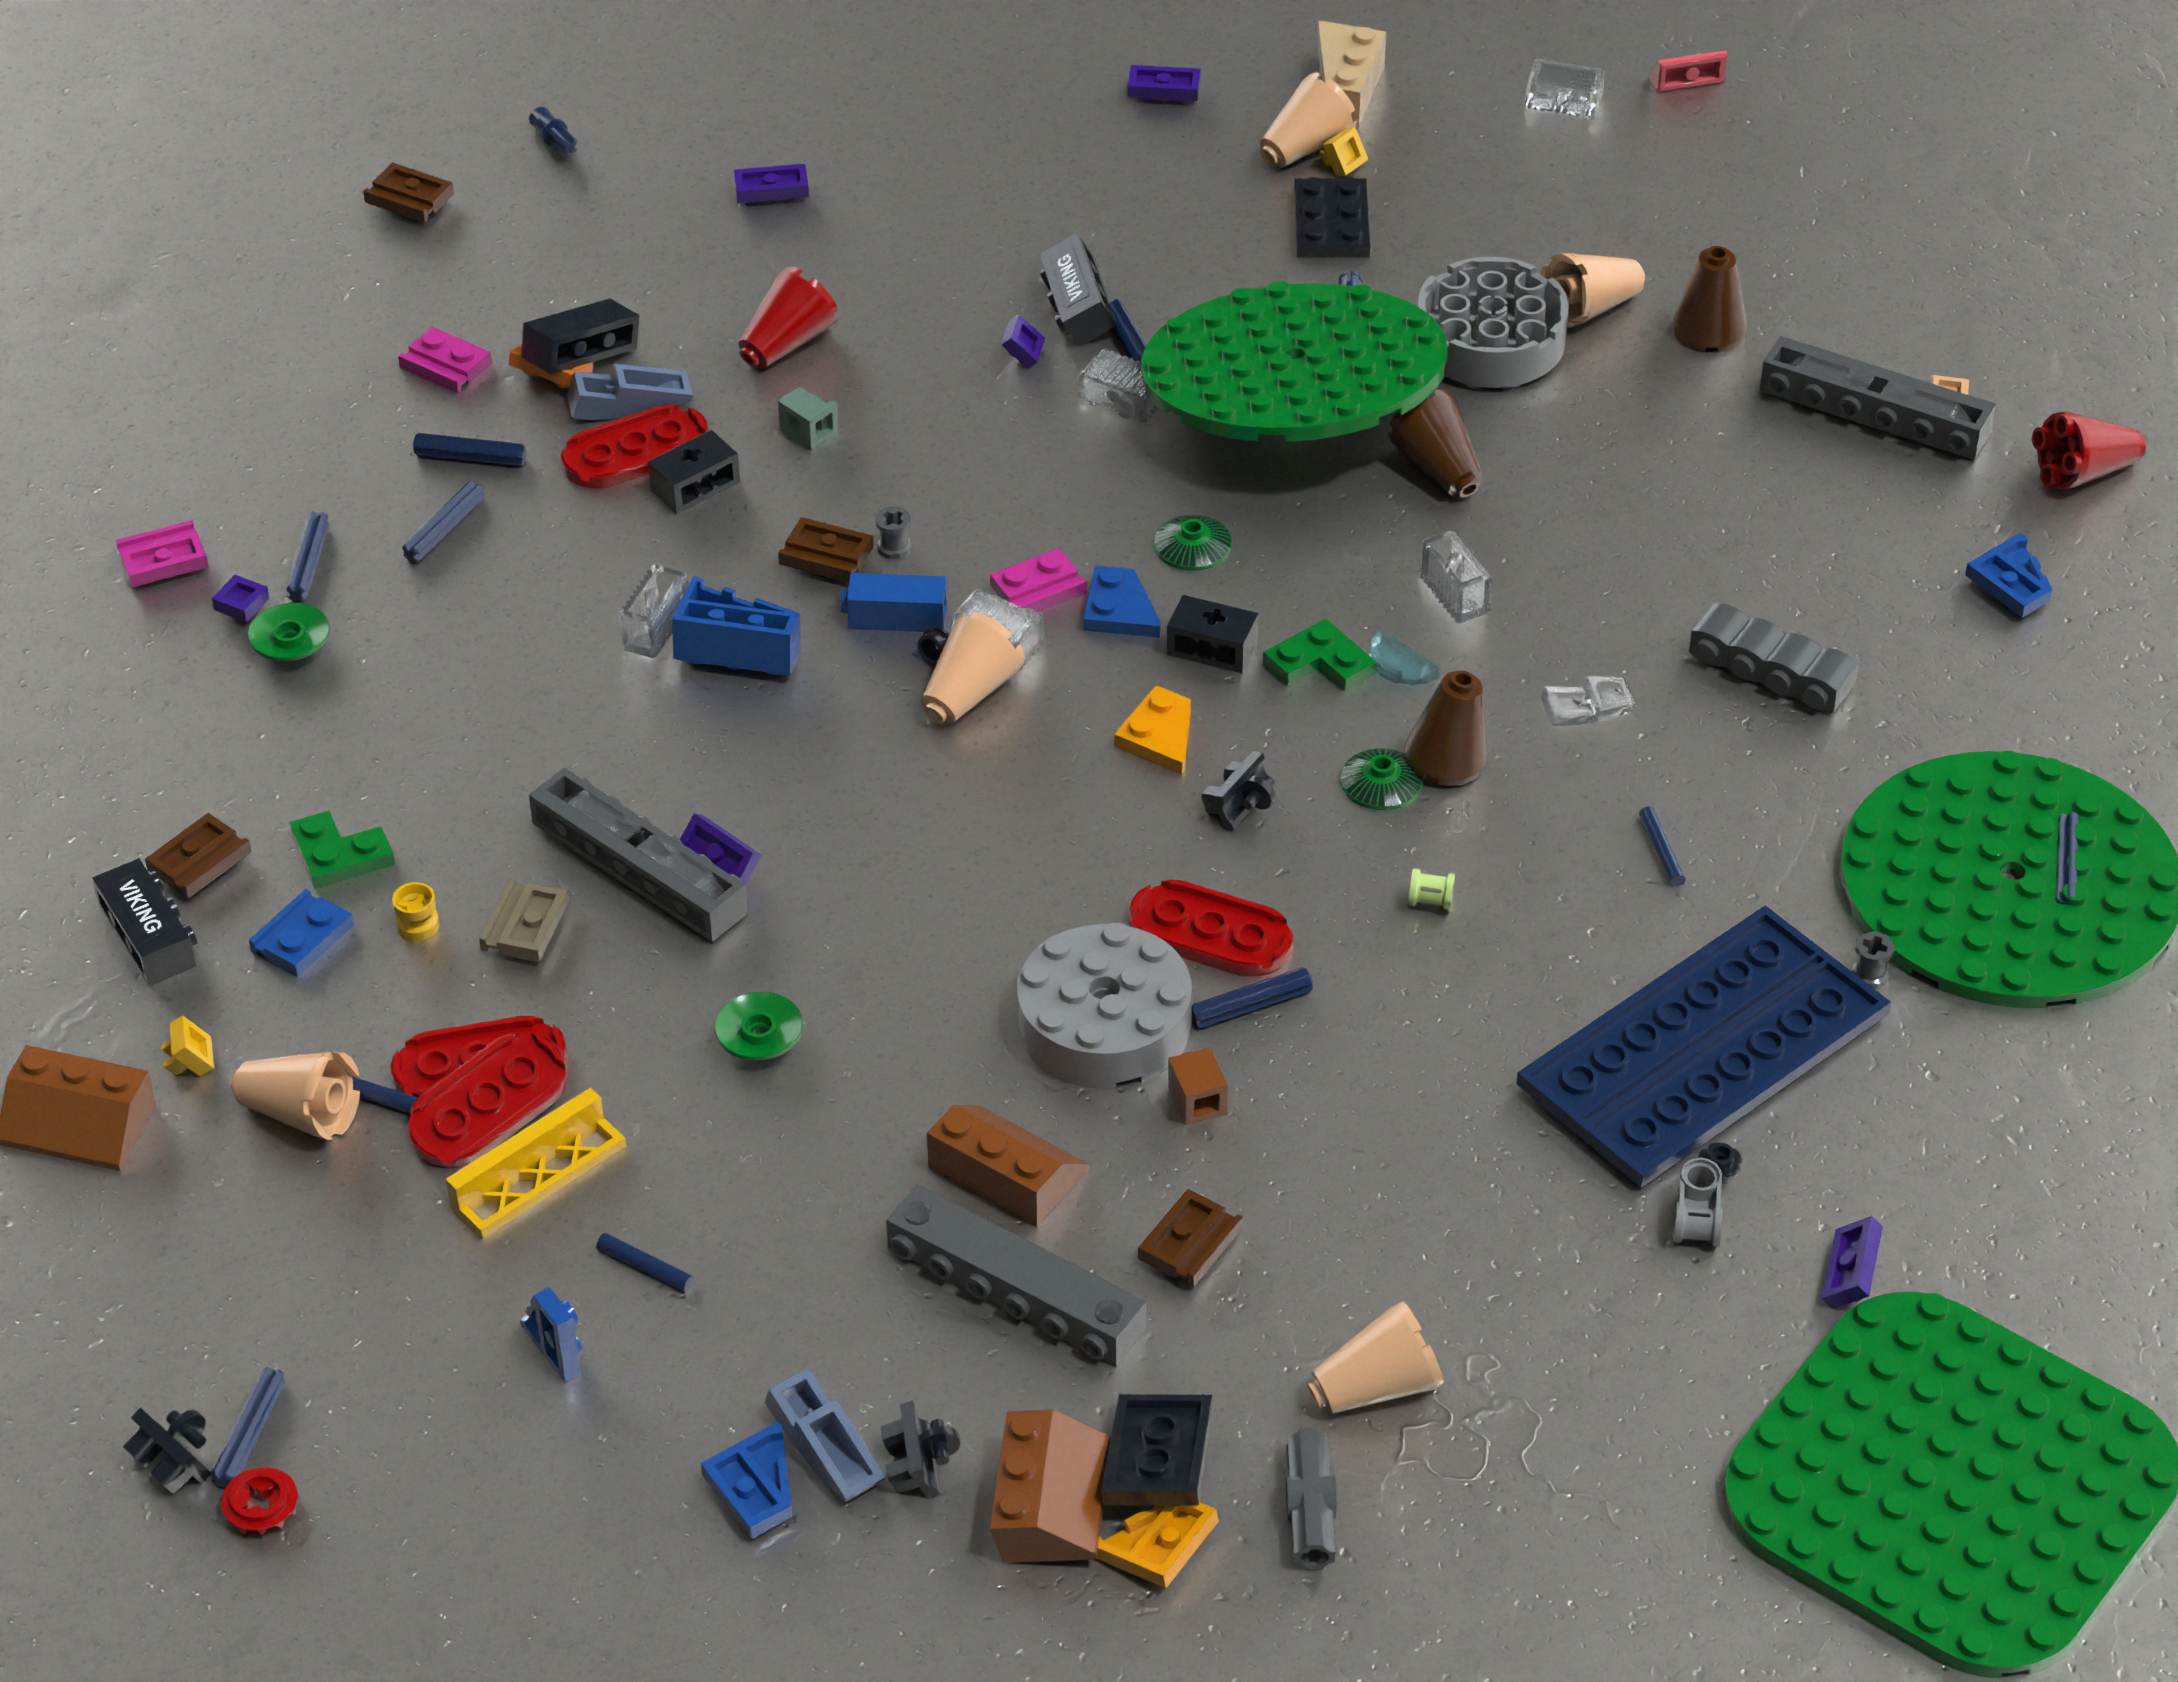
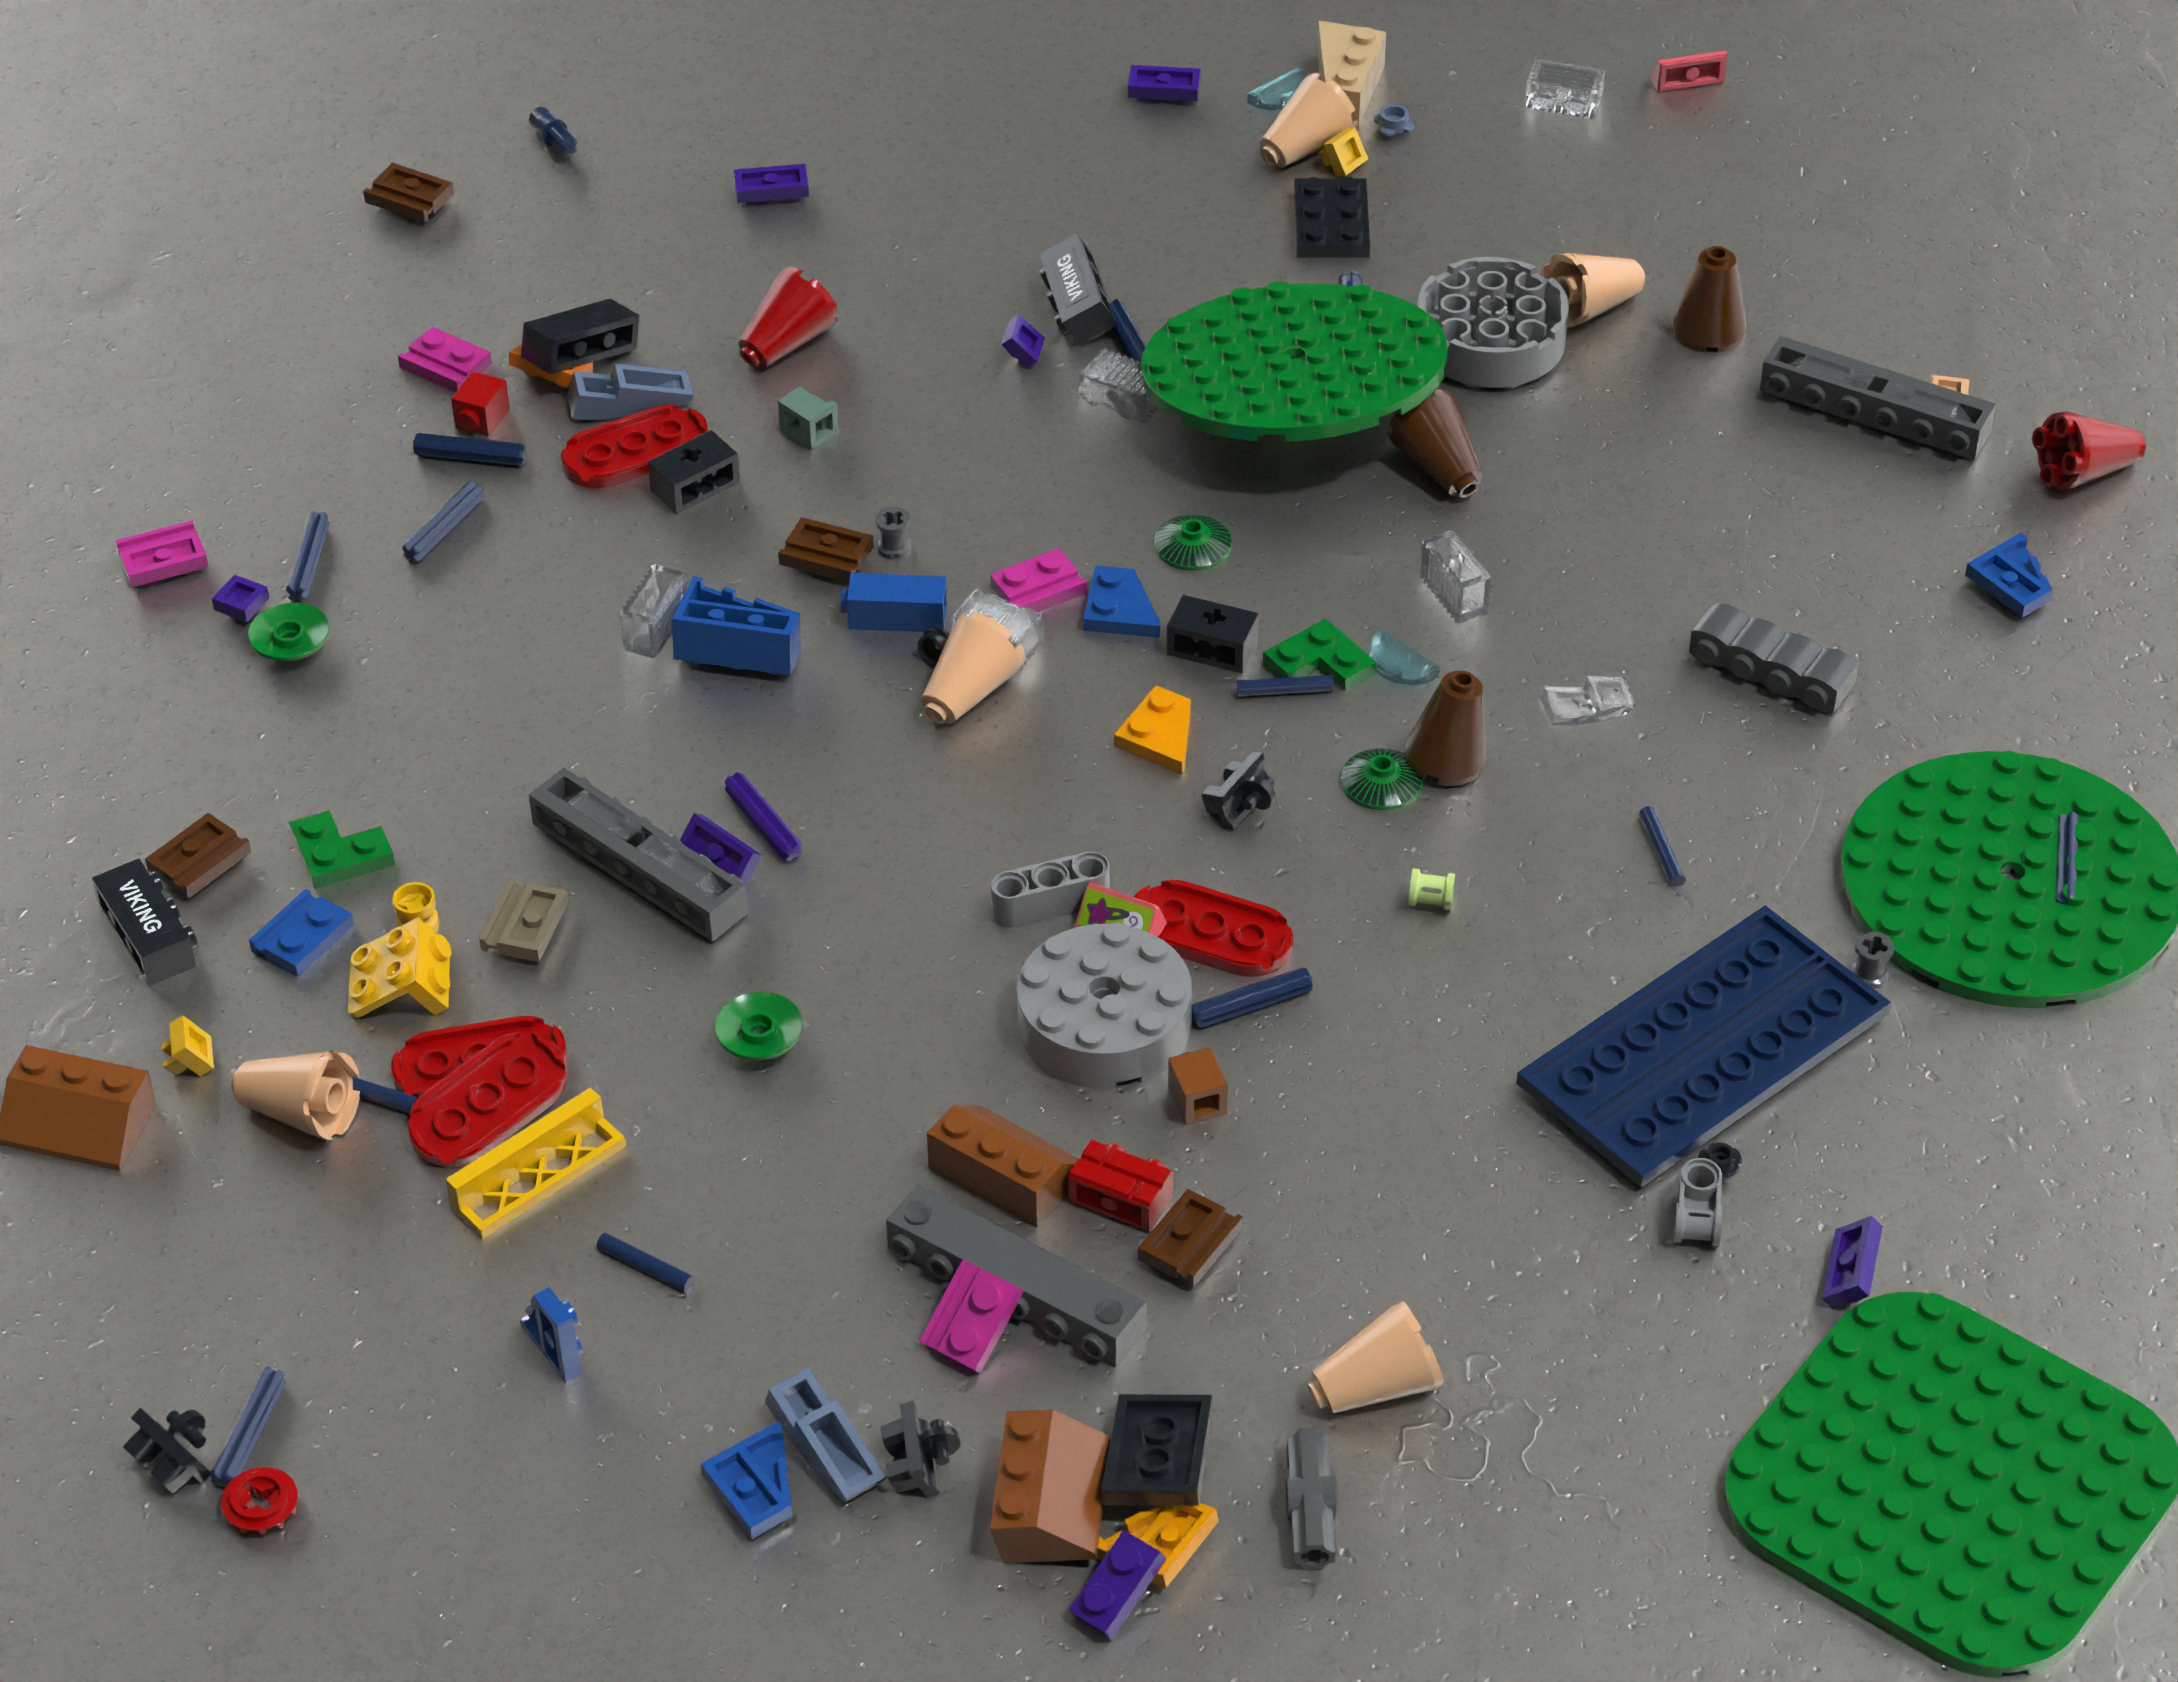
none -> yellow bracket [347,917,451,1018]
none -> red brick [451,371,510,437]
none -> dark purple axle [724,772,802,861]
none -> dark pink plate [919,1259,1024,1374]
none -> light grey beam [991,851,1110,928]
none -> red brick [1068,1139,1173,1232]
none -> dark purple plate [1069,1530,1166,1640]
none -> slope [1075,883,1167,937]
none -> dark blue piece [1237,675,1333,697]
none -> clear light blue tile [1247,66,1308,111]
none -> sand blue plate [1374,104,1414,137]

